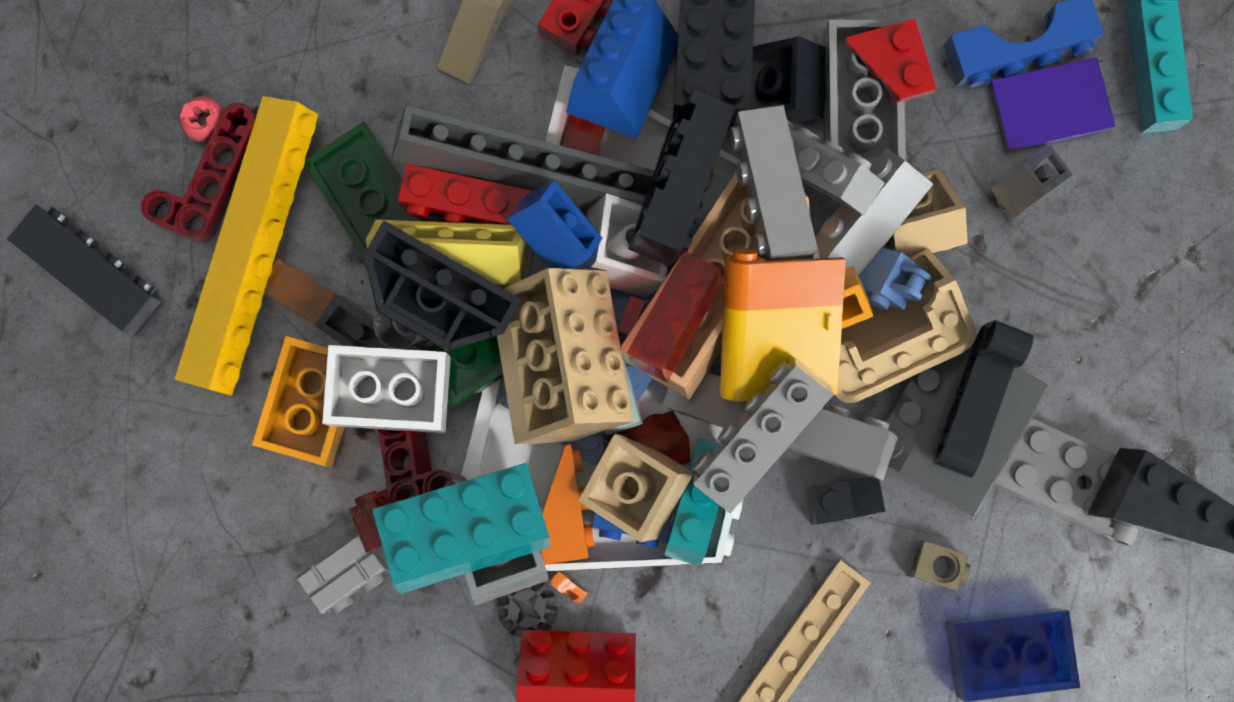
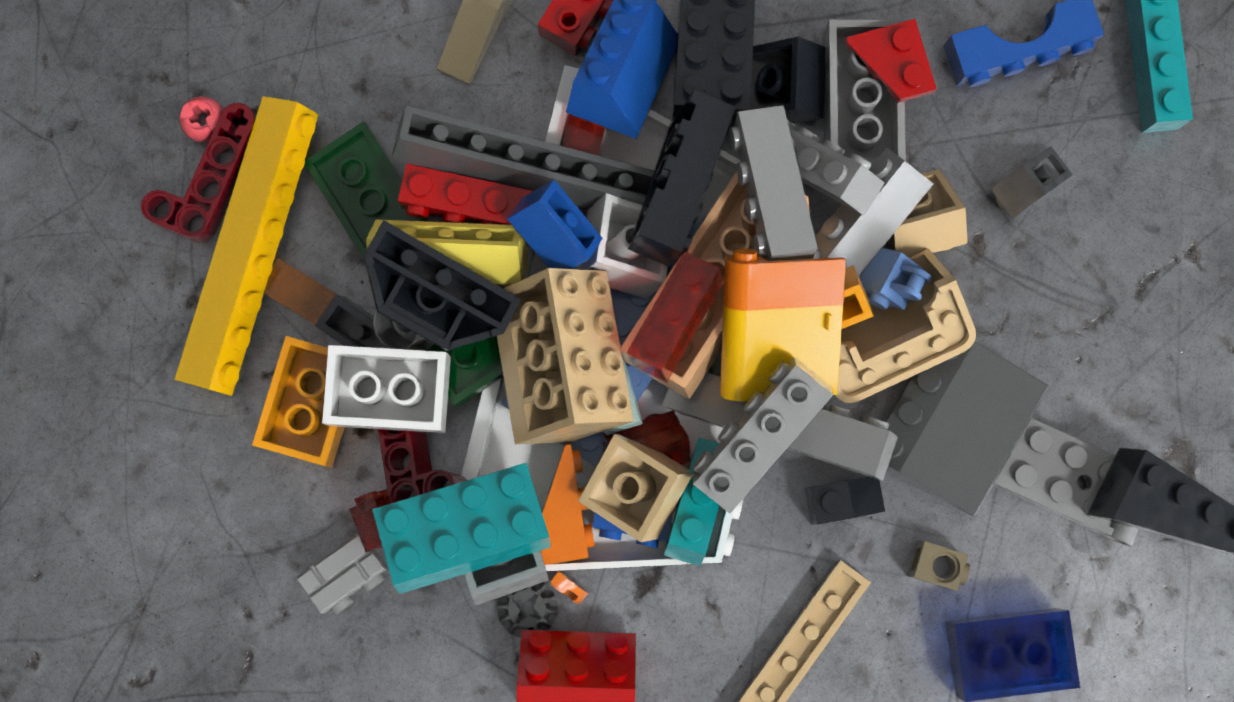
black brick [7,204,161,336] -> none
red plate [618,296,645,338] -> none
black beam [933,320,1034,478] -> none
dark purple tile [989,57,1115,153] -> none

